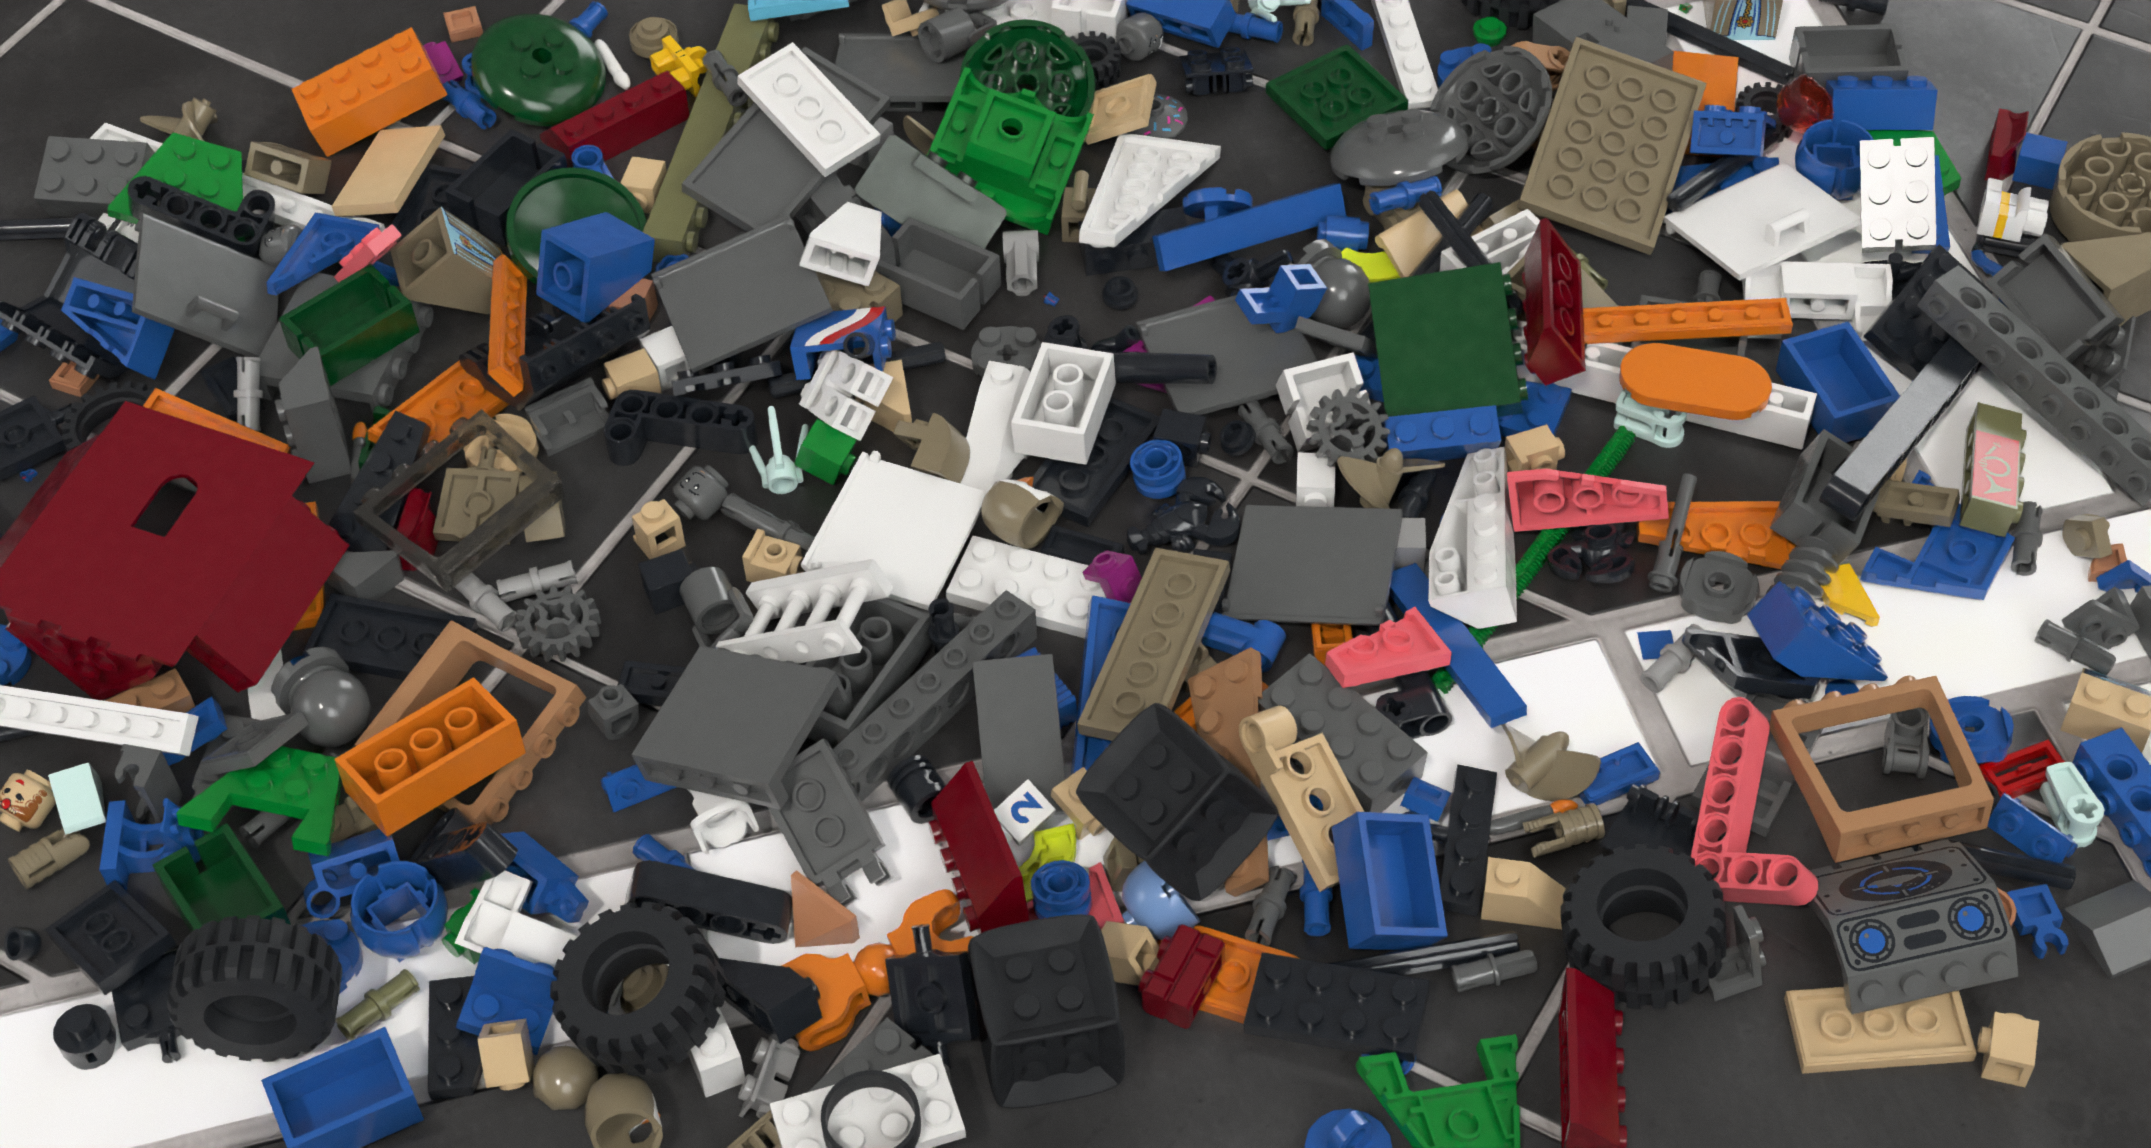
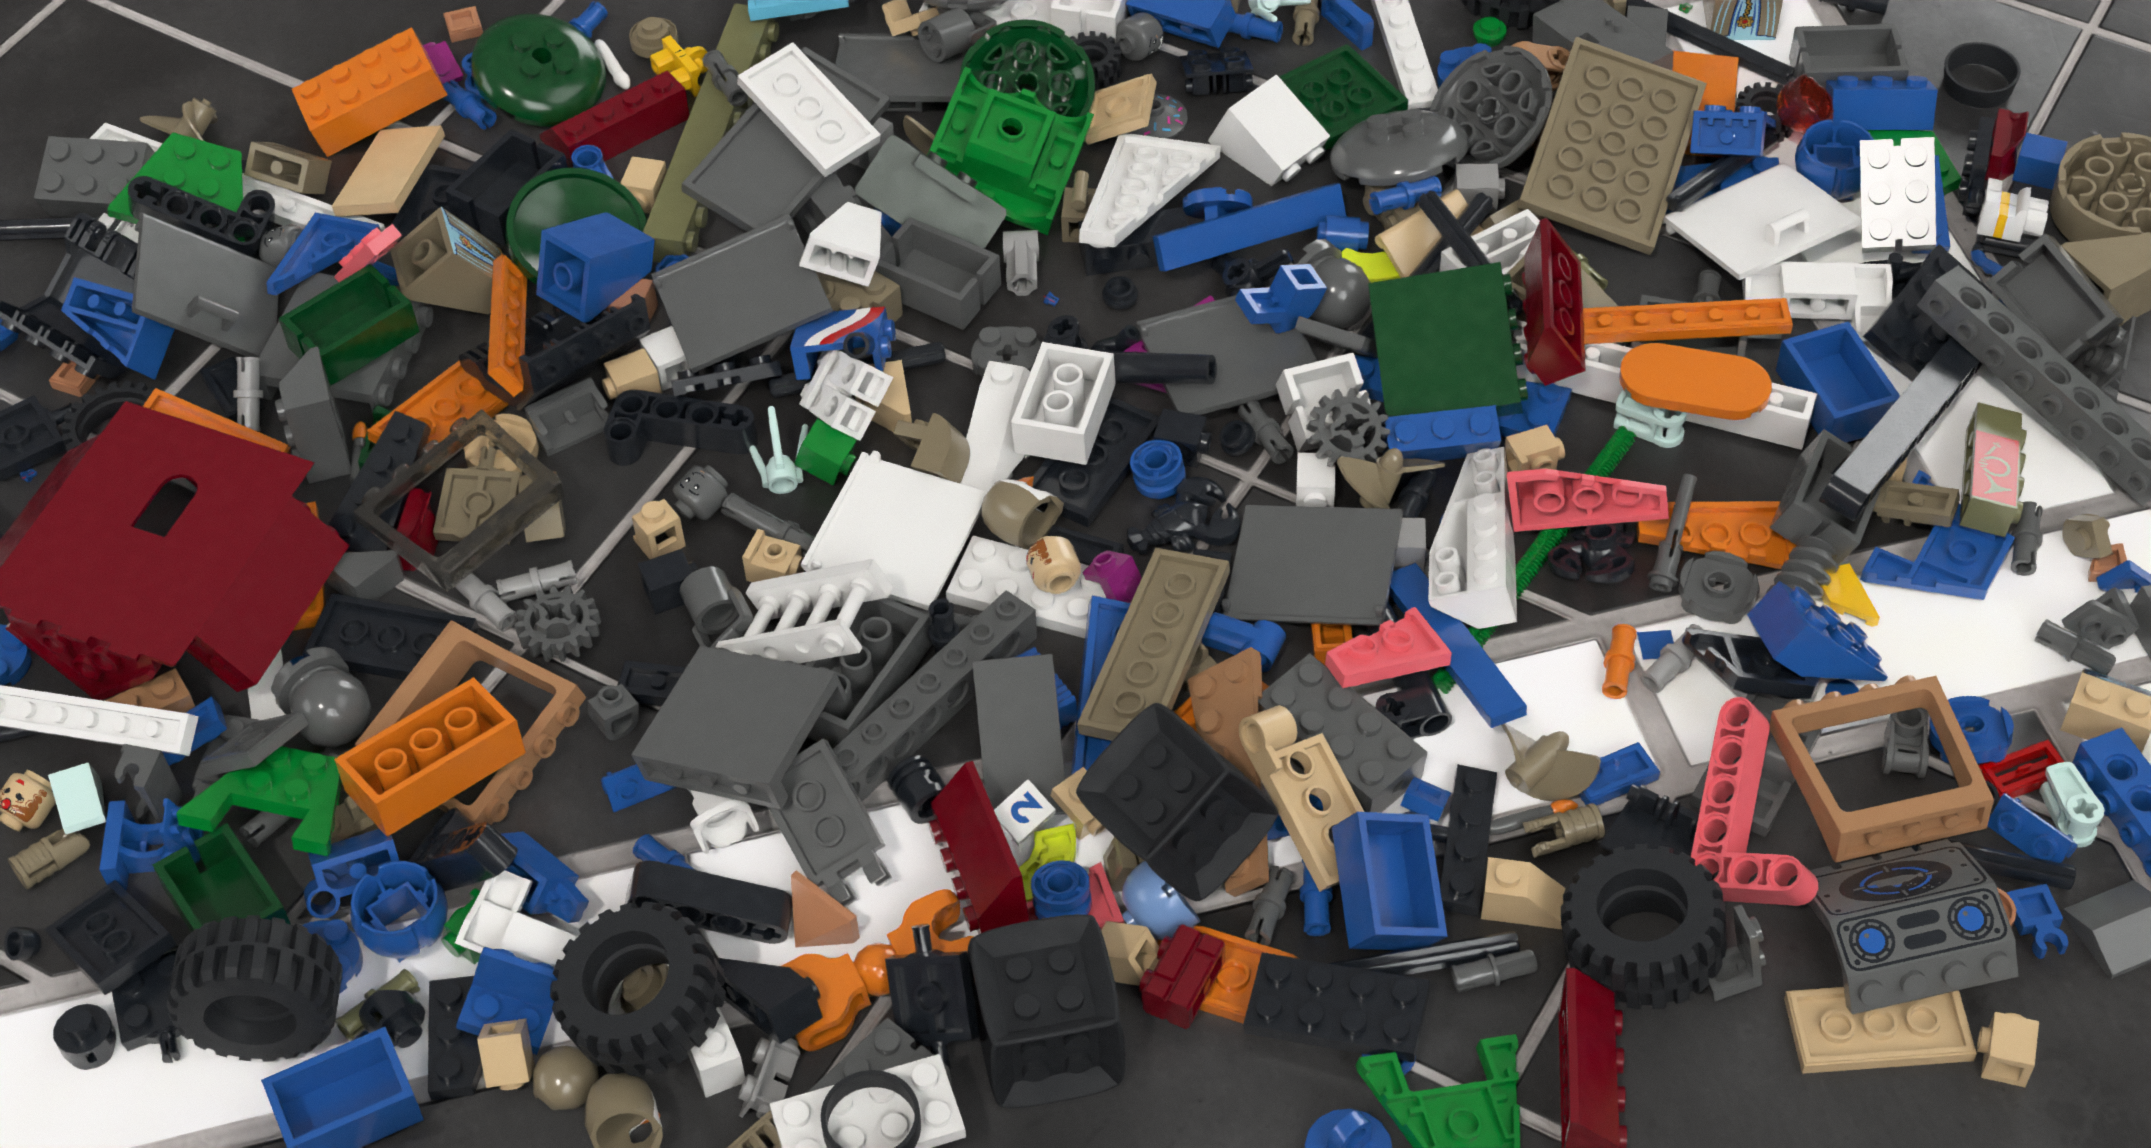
none -> black piece [359,990,426,1048]
none -> tan head [1026,536,1081,594]
none -> white slope [1208,75,1330,186]
none -> light grey brick [1453,164,1505,213]
none -> orange pin [1602,624,1637,699]
none -> black tyre [1943,42,2021,108]
none -> black plate [1958,116,1995,217]

